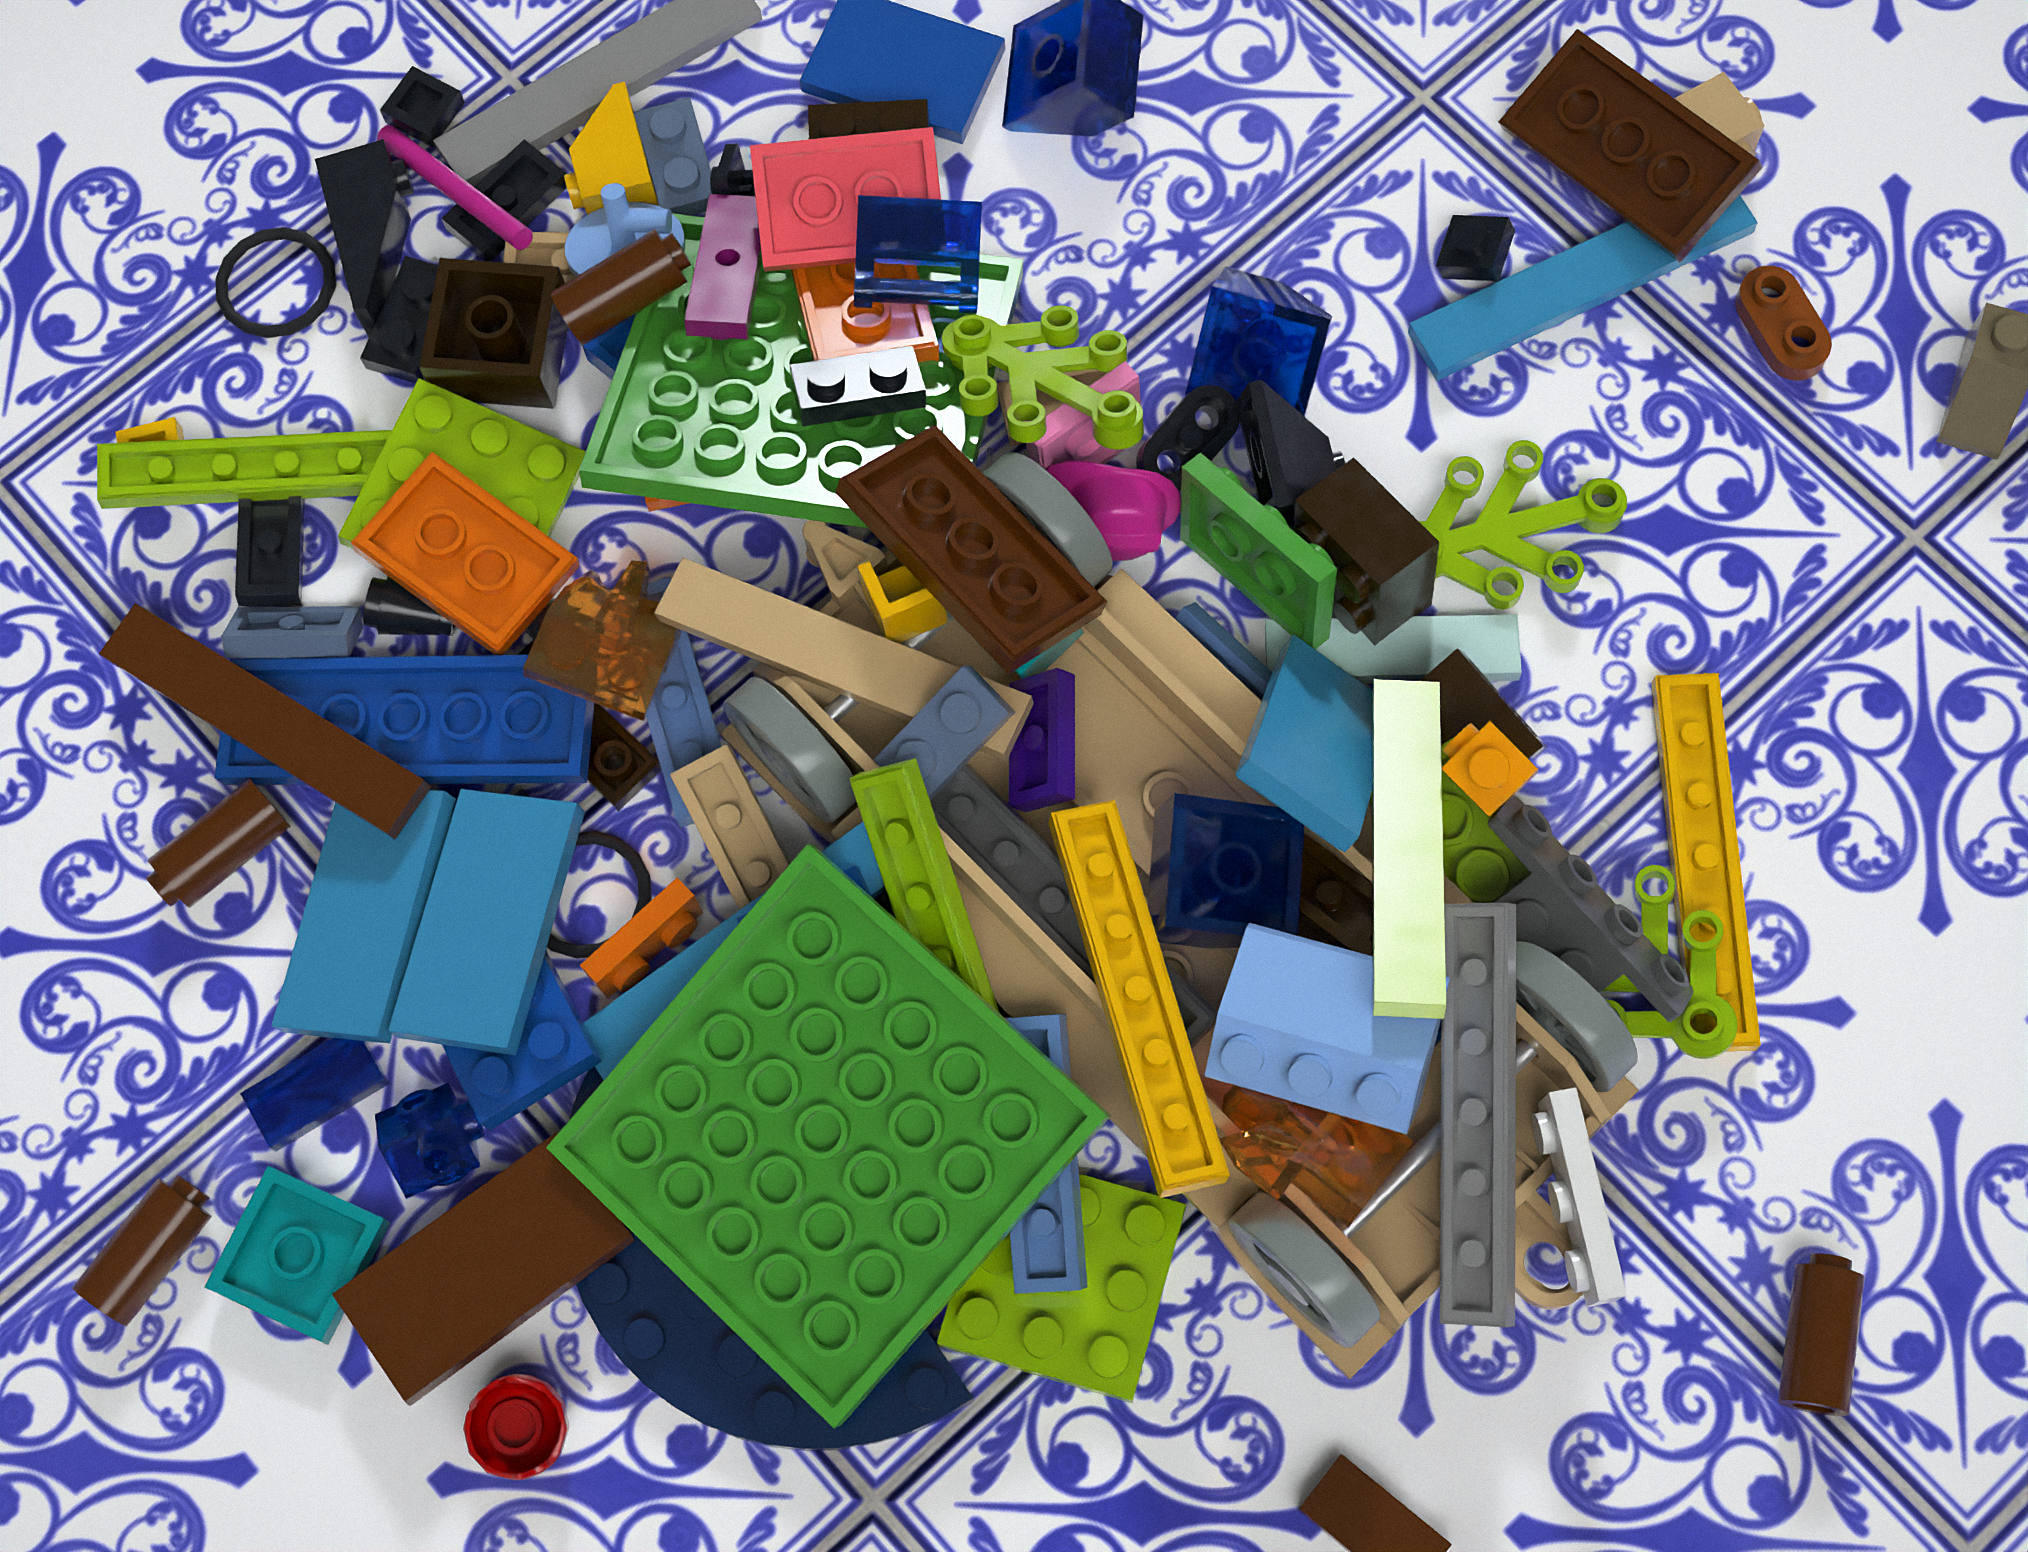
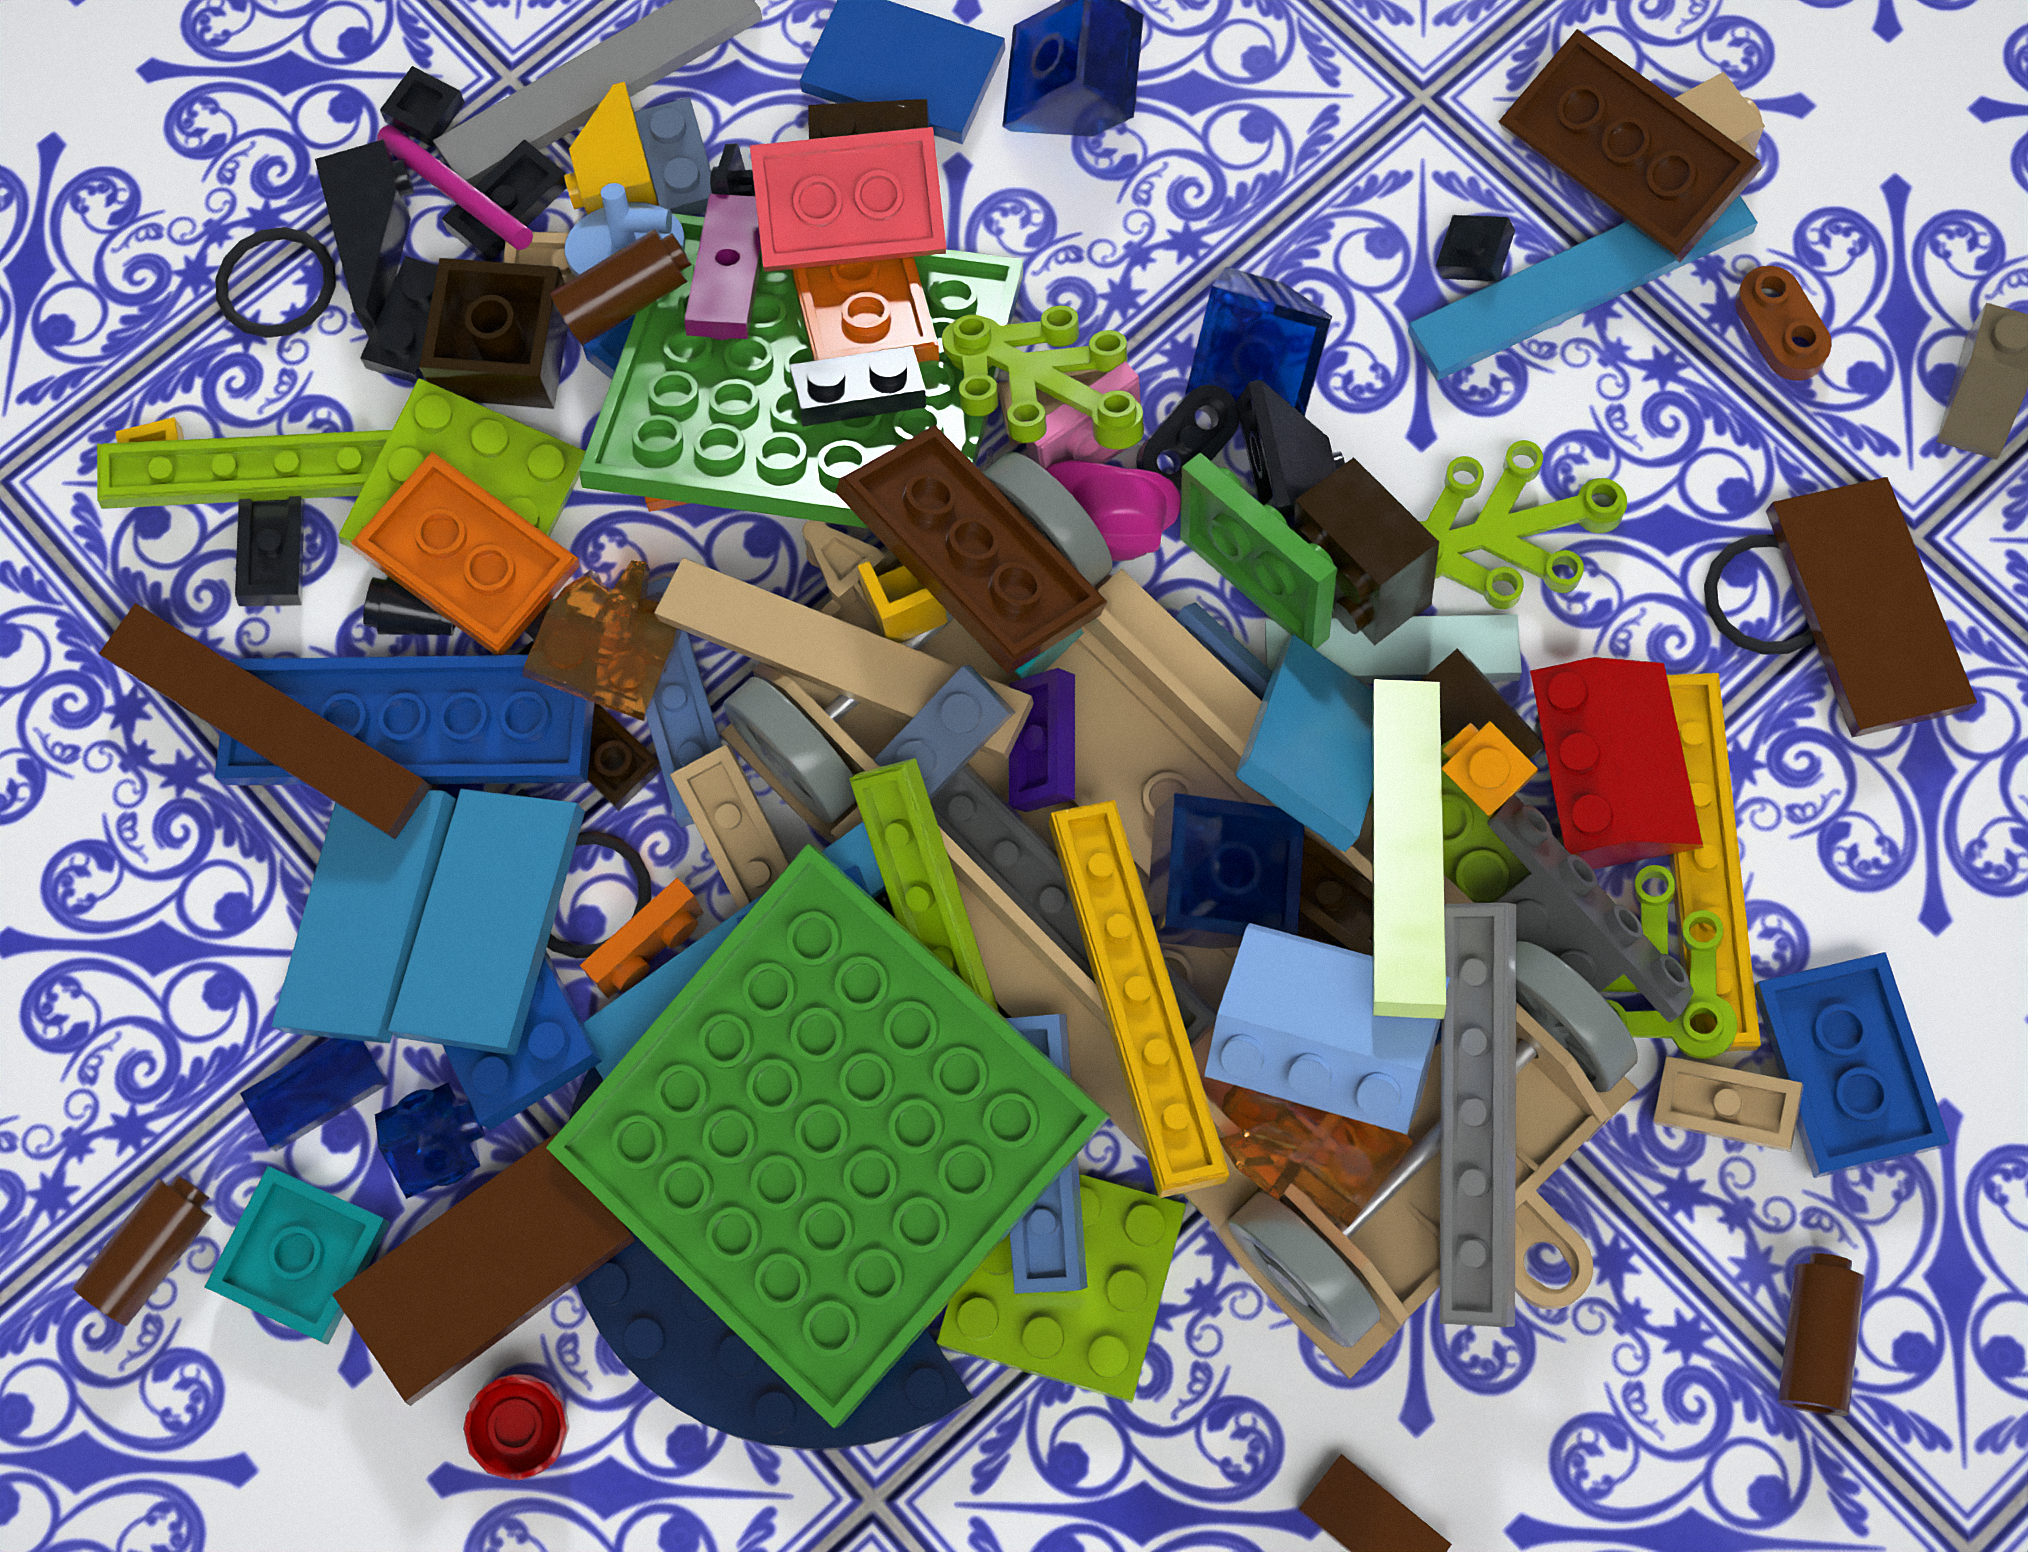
reddish brown brick [146,778,291,908] -> none
sand blue plate [221,606,363,659] -> none
clear blue plate [854,195,982,314] -> none
white plate [1532,1087,1627,1307] -> none
none -> red slope [1530,657,1704,870]
none -> tan plate [1653,1056,1804,1152]
none -> black piece [1704,534,1815,655]
none -> blue plate [1754,952,1950,1178]
none -> reddish brown tile [1766,477,1977,738]

